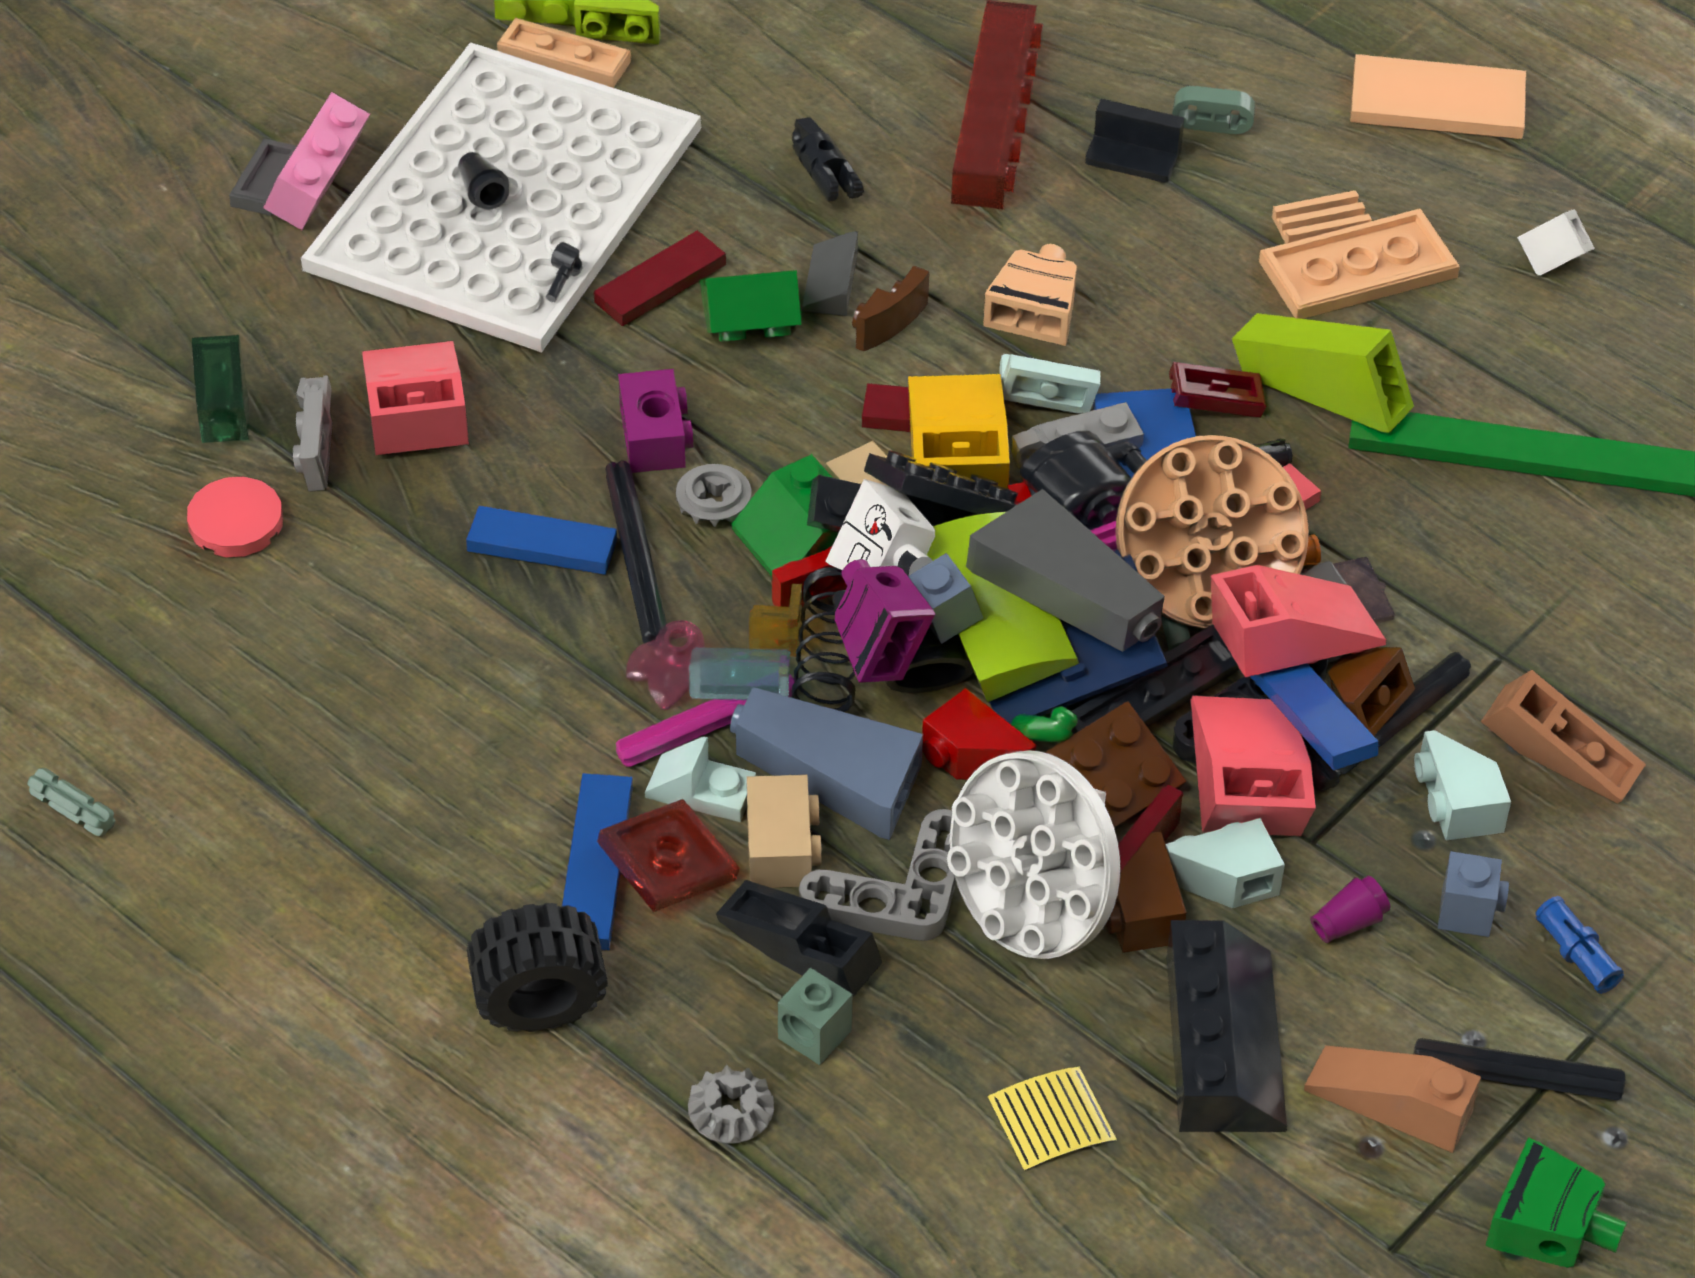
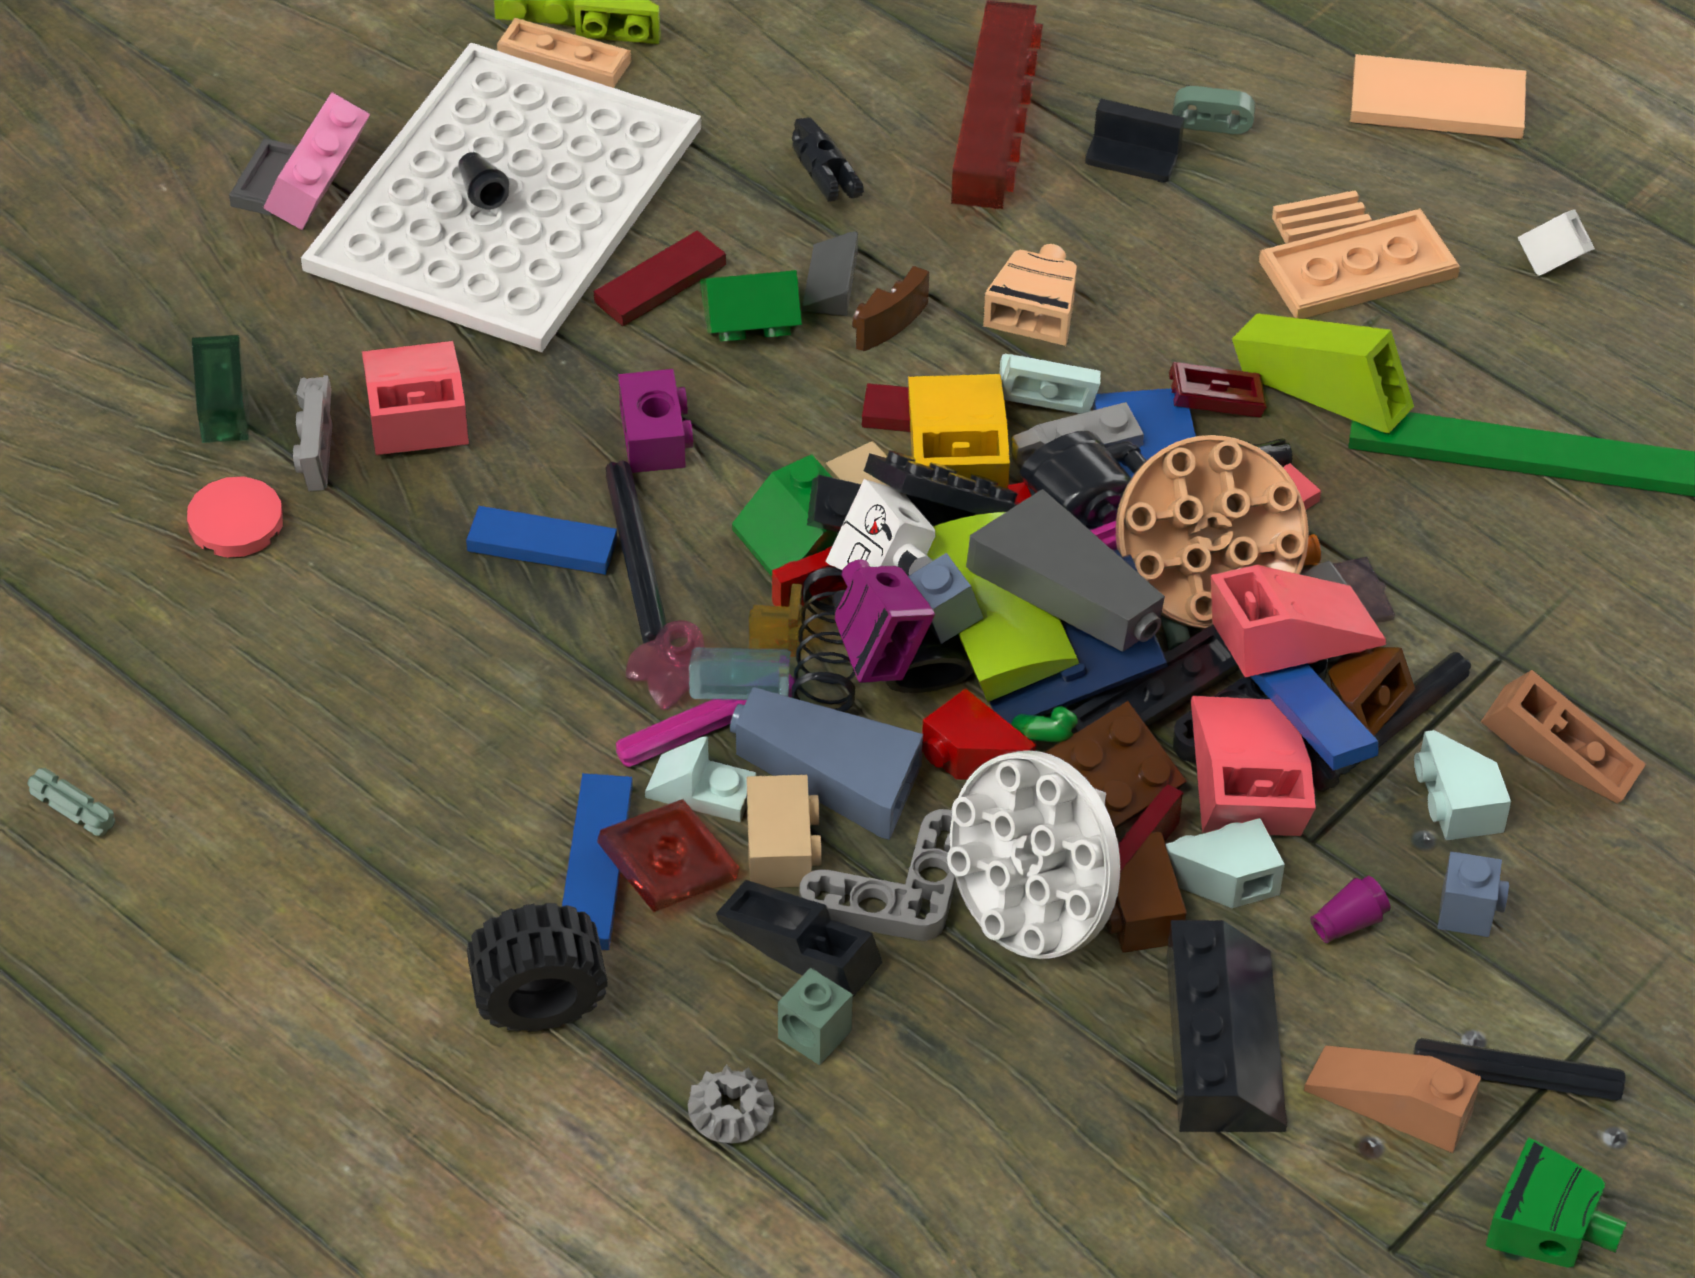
black hand [546,242,582,302] -> none
light grey gear [676,464,751,527] -> none
light yellow sticker [988,1067,1117,1171] -> none
blue pin [1535,896,1624,994] -> none

